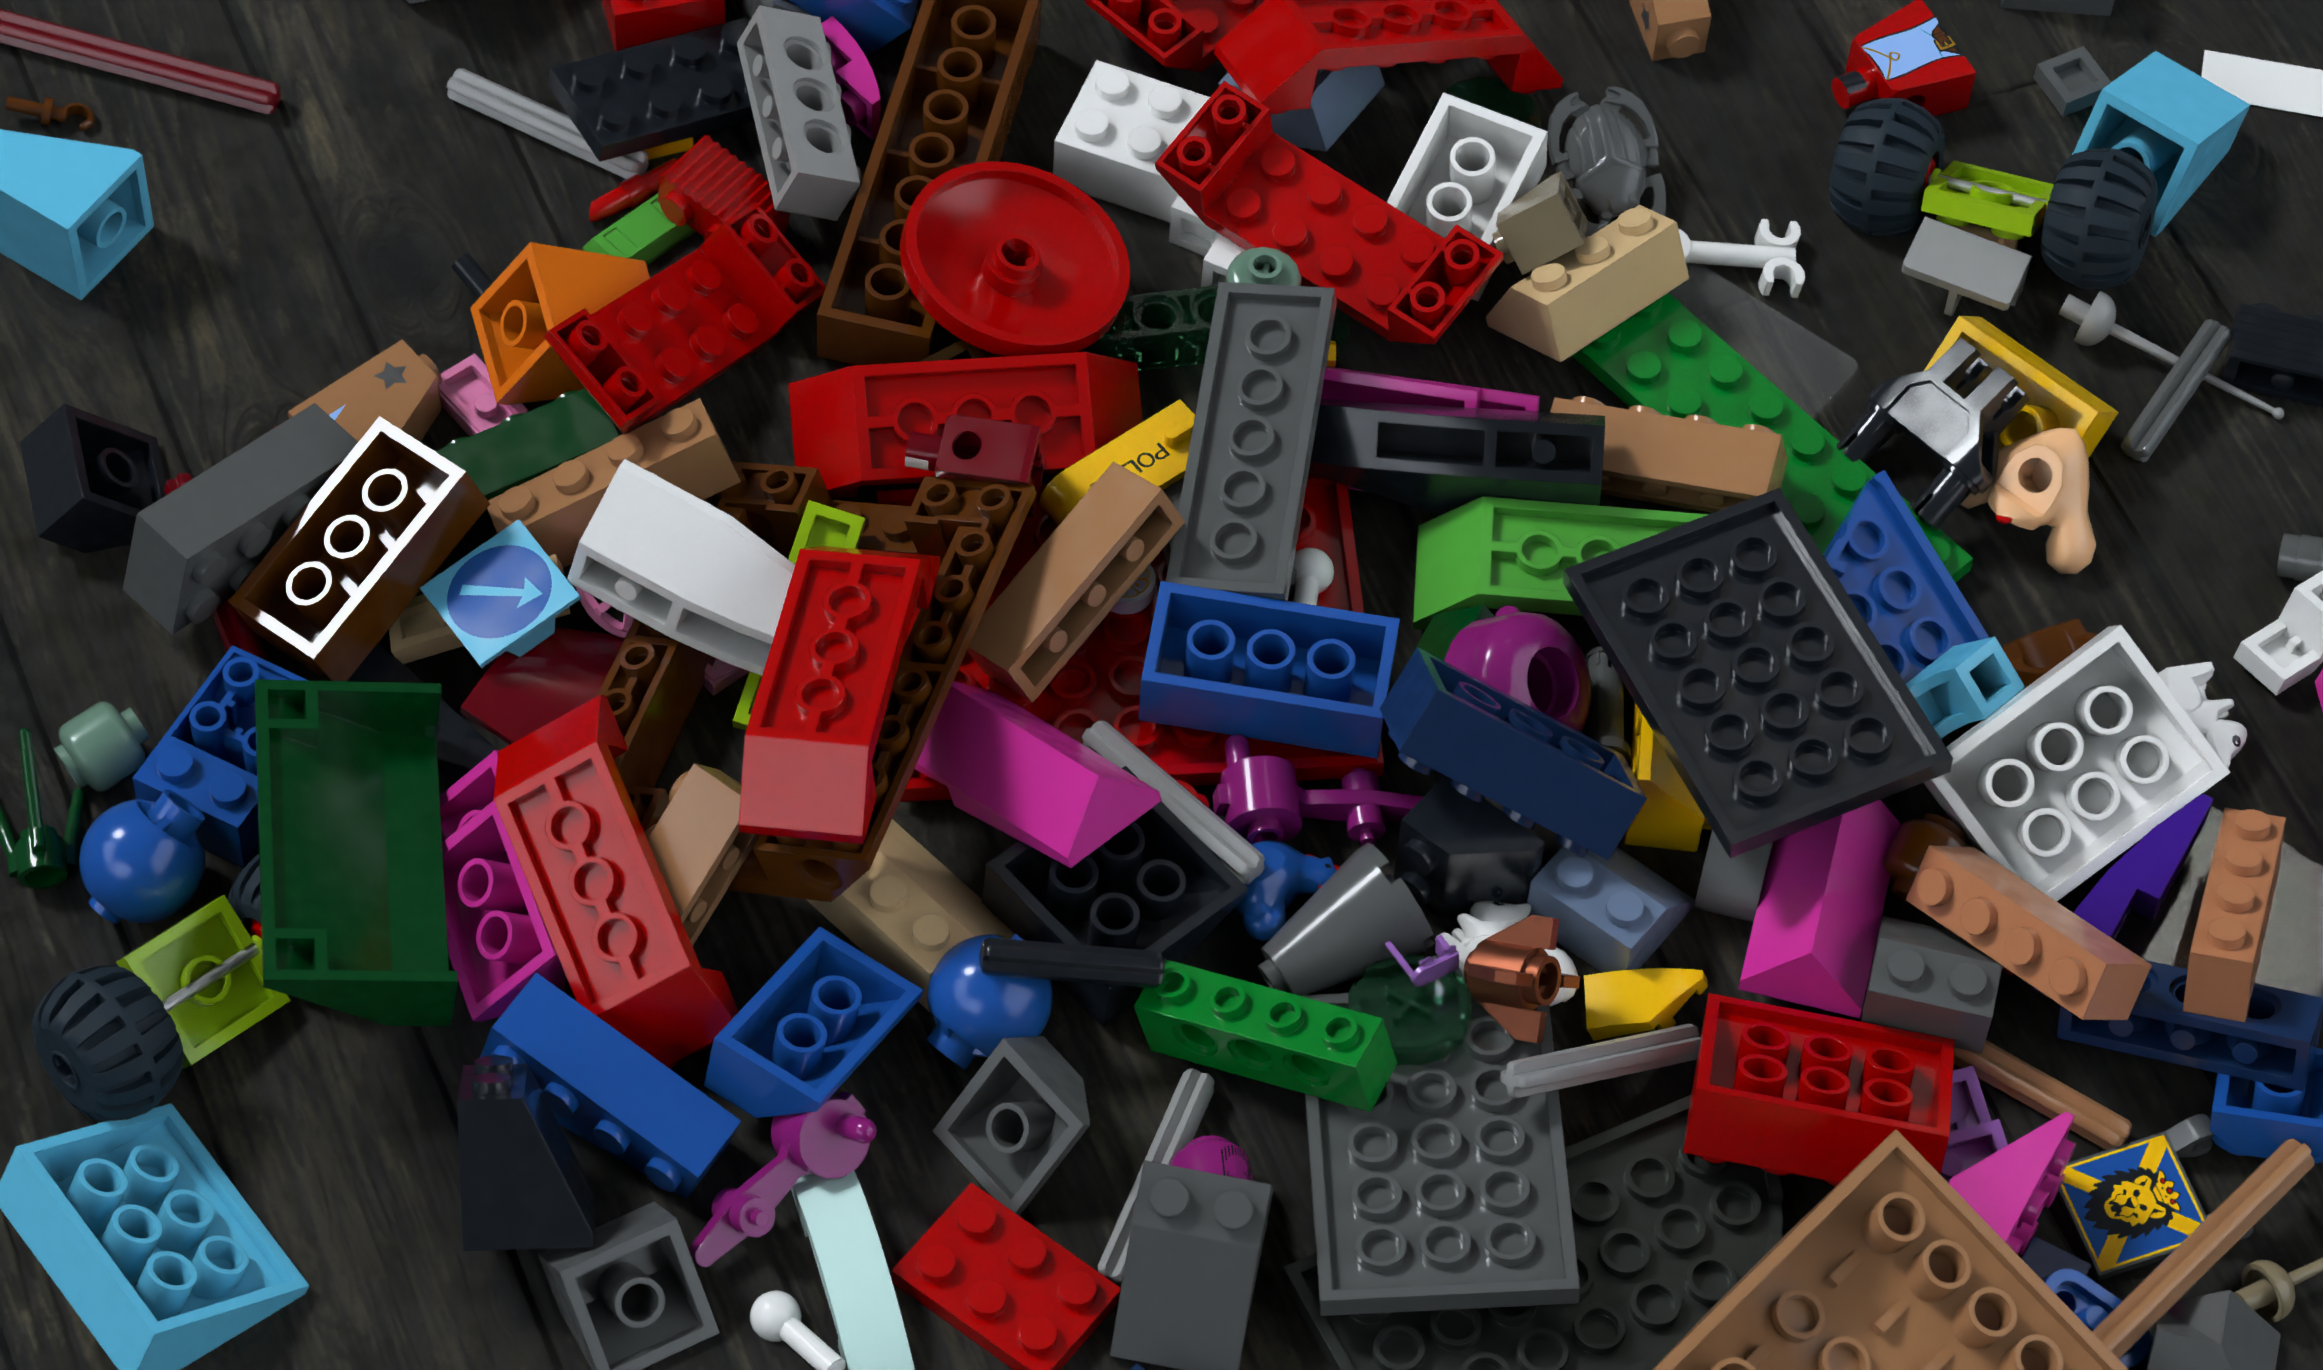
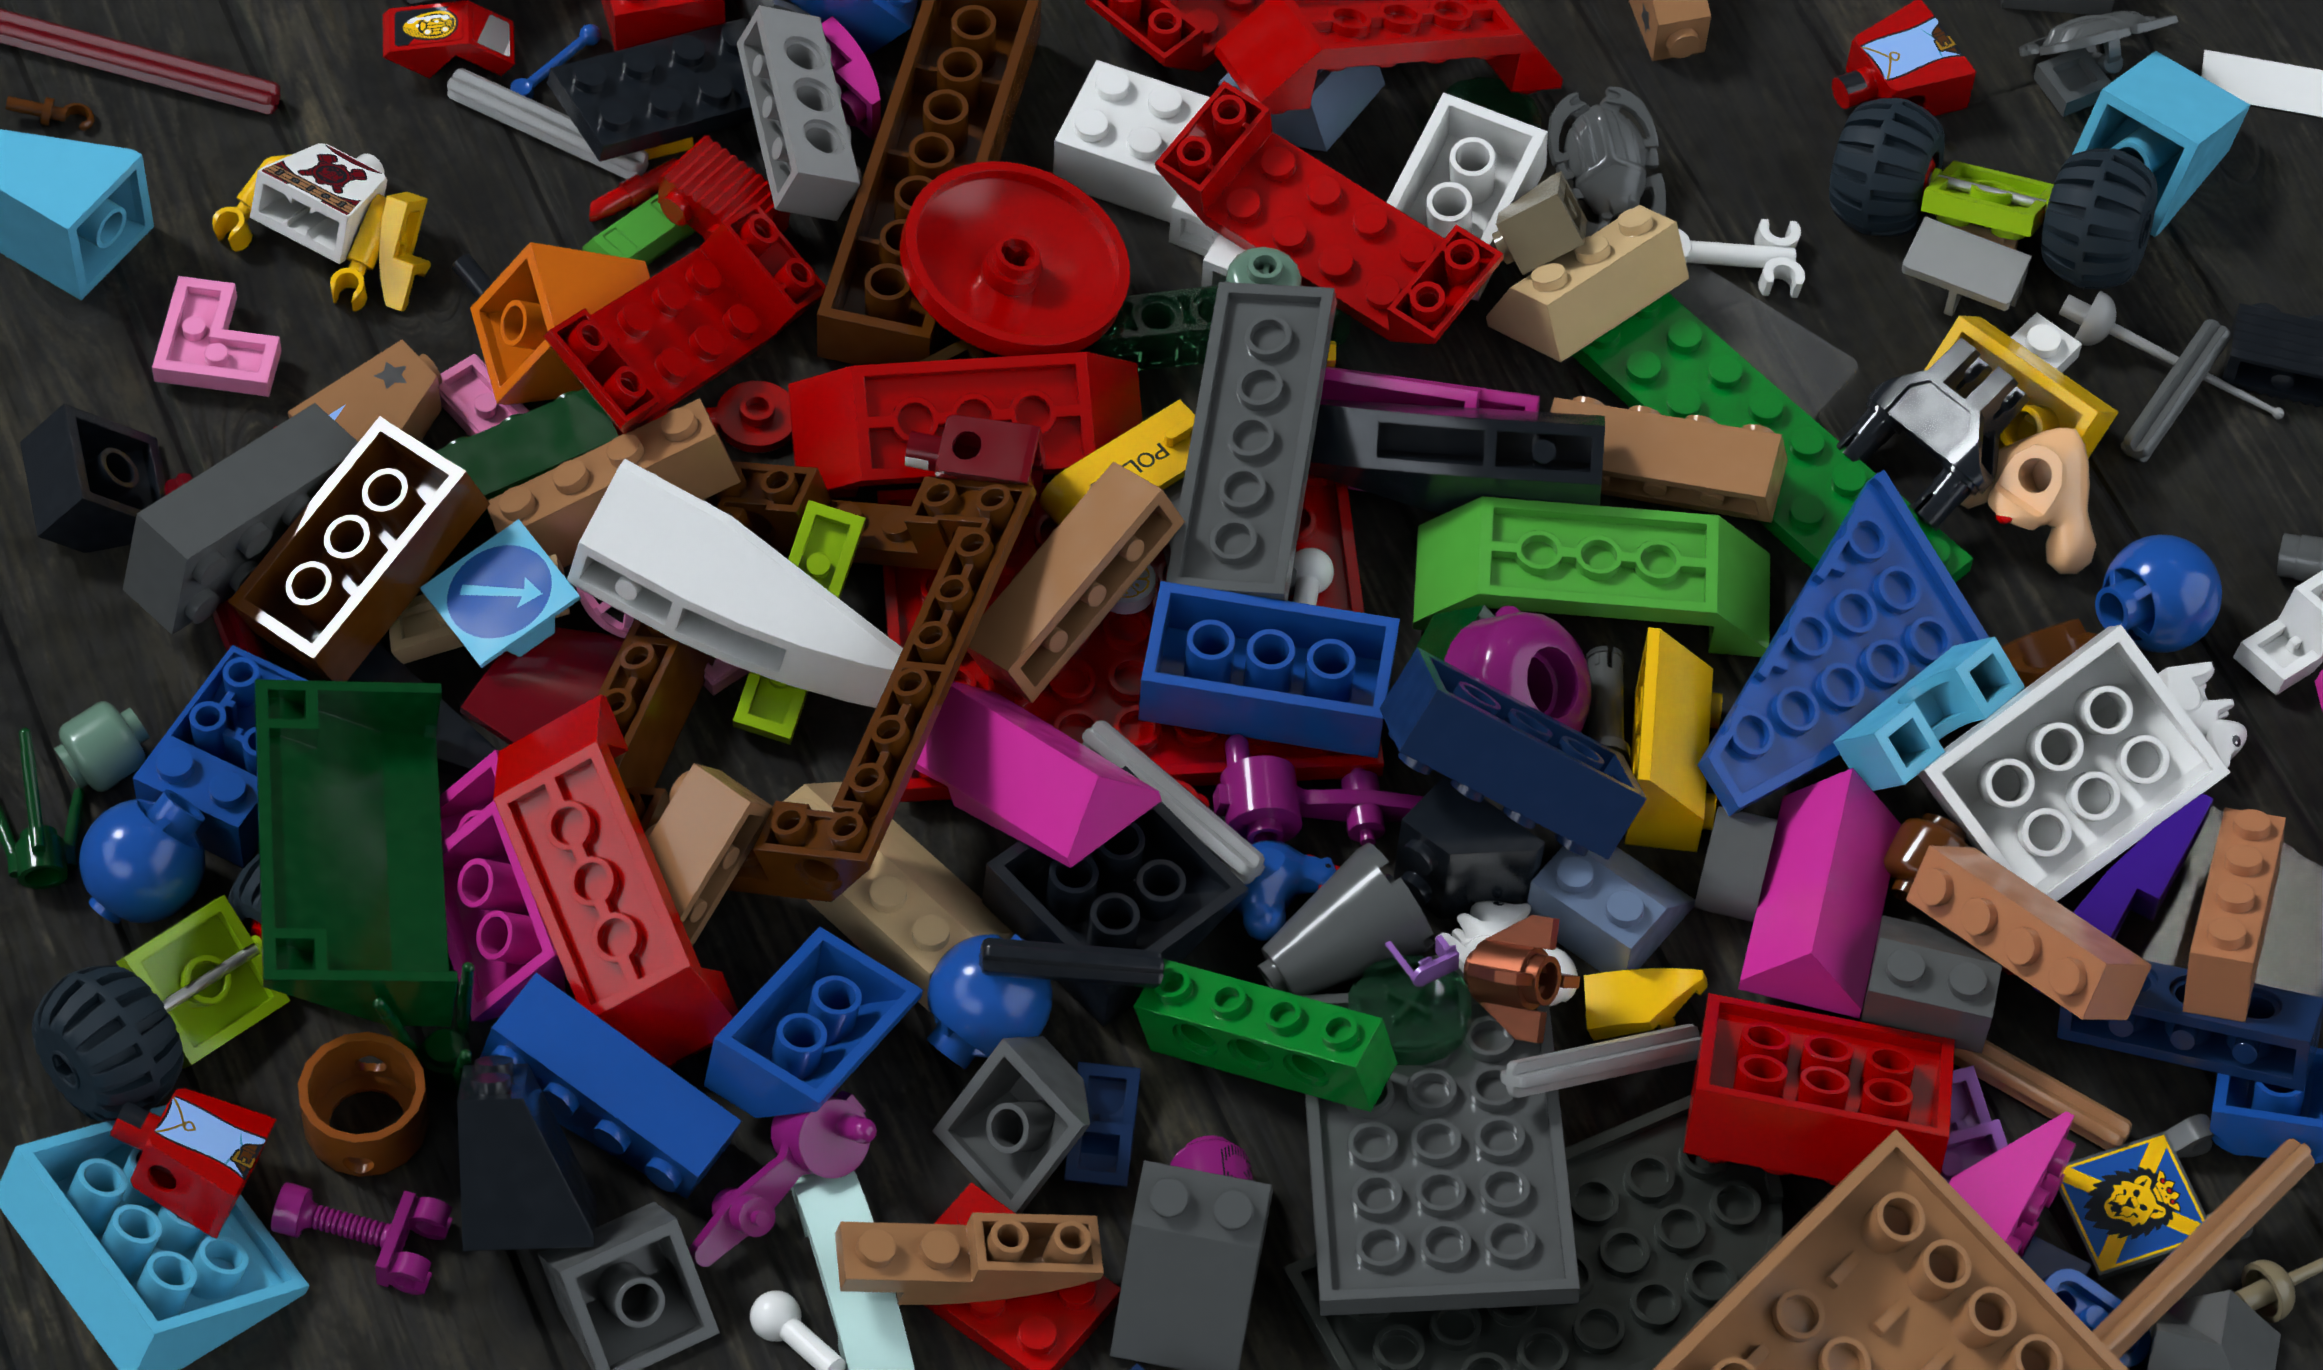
red slope [738,546,940,844] -> none
light grey axle [1098,1069,1215,1288] -> none
black plate [1563,488,1953,858] -> none
none -> red torso [109,1088,276,1239]
none -> bright pink plate [152,276,282,397]
none -> torso [212,143,387,311]
none -> magenta bar [271,1182,453,1295]
none -> dark orange piece [298,1032,430,1177]
none -> dark green plant [373,962,475,1092]
none -> yellow slope [379,192,431,311]
none -> slope [383,0,515,79]
none -> blue hinge [510,24,602,99]
none -> red piece [612,381,792,453]
none -> medium nougat slope [835,1212,1104,1305]
none -> dark blue slope [1064,1062,1141,1189]
none -> white plate [2011,312,2082,373]
none -> dark grey shield [2019,11,2178,74]
none -> blue brick [2095,535,2222,653]

